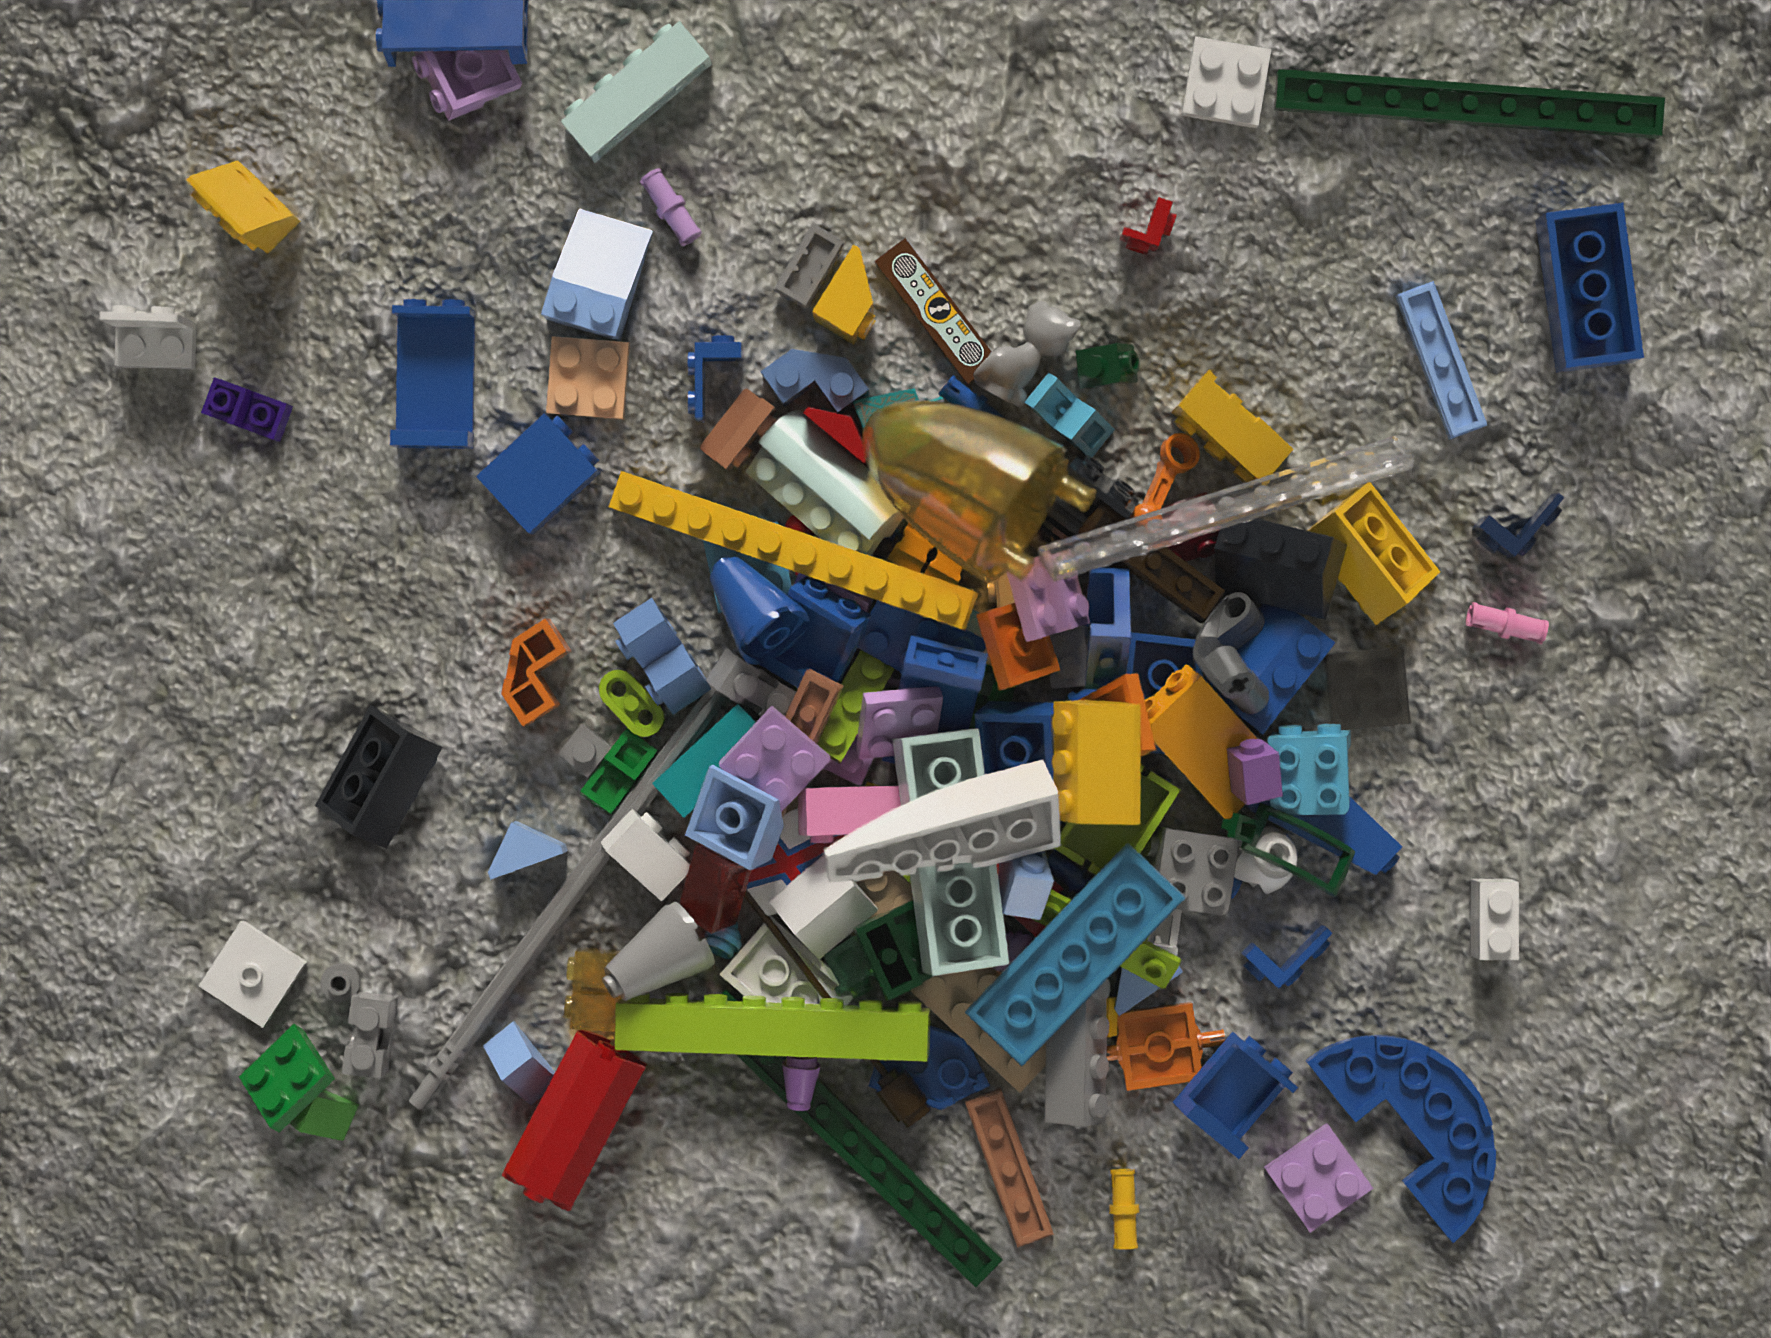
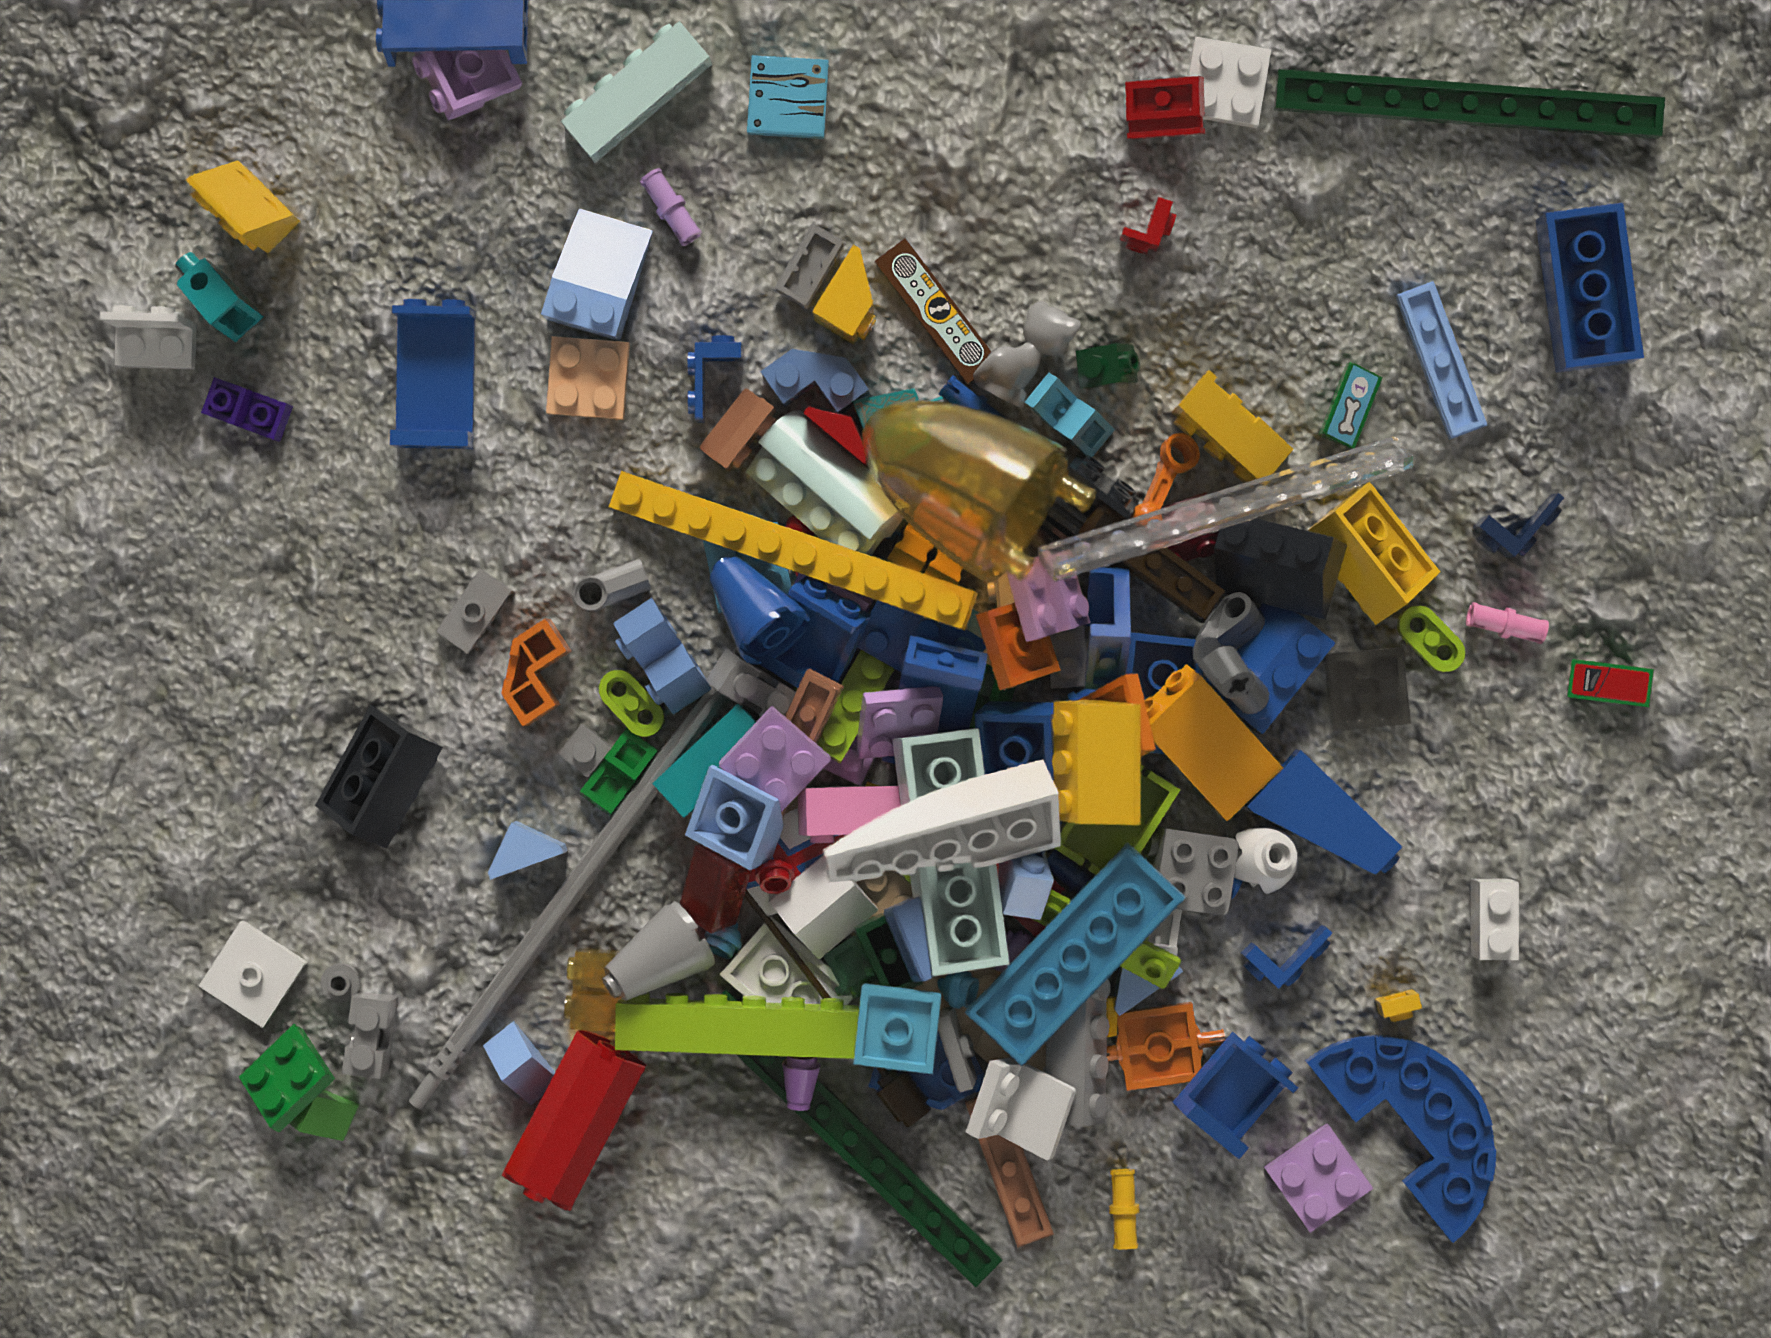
blue brick [476,413,601,535] -> none
white brick [601,809,694,902] -> none
dark green sword [1221,803,1355,897] -> none
medium lavender brick [1227,739,1283,805] -> none
medium azure bracket [1268,724,1351,815] -> none
none -> teal torso [175,252,264,342]
none -> light grey plate [436,569,513,654]
none -> light grey piece [573,558,652,613]
none -> medium azure tile [747,55,829,139]
none -> red plate [755,859,794,894]
none -> medium azure plate [854,983,942,1074]
none -> medium blue slope [883,896,932,982]
none -> dark azure plate [937,971,979,1009]
none -> light grey plate [938,1006,977,1092]
none -> white bracket [966,1057,1076,1160]
none -> red plate [1125,76,1205,140]
none -> slope [1318,362,1383,450]
none -> yellow plate [1375,989,1422,1022]
none -> lime plate [1397,606,1465,672]
none -> red slope [1567,659,1655,708]

